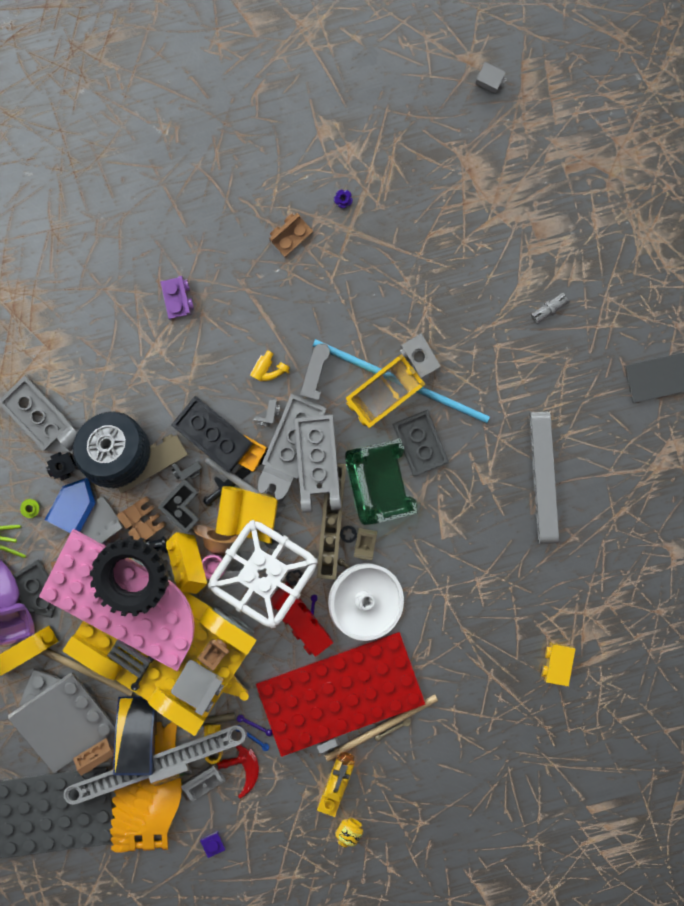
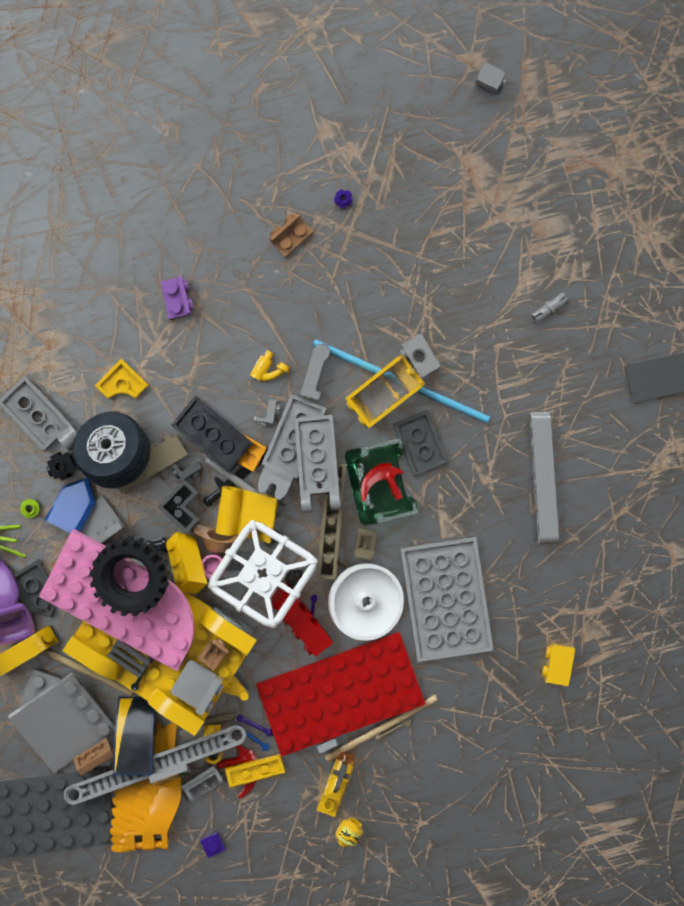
medium nougat legs [116,496,166,541] -> none
black bush [340,525,357,543] -> none
none -> yellow tile [95,358,149,399]
none -> yellow tile [225,753,285,788]
none -> red piece [361,463,404,502]
none -> light grey plate [400,537,494,662]

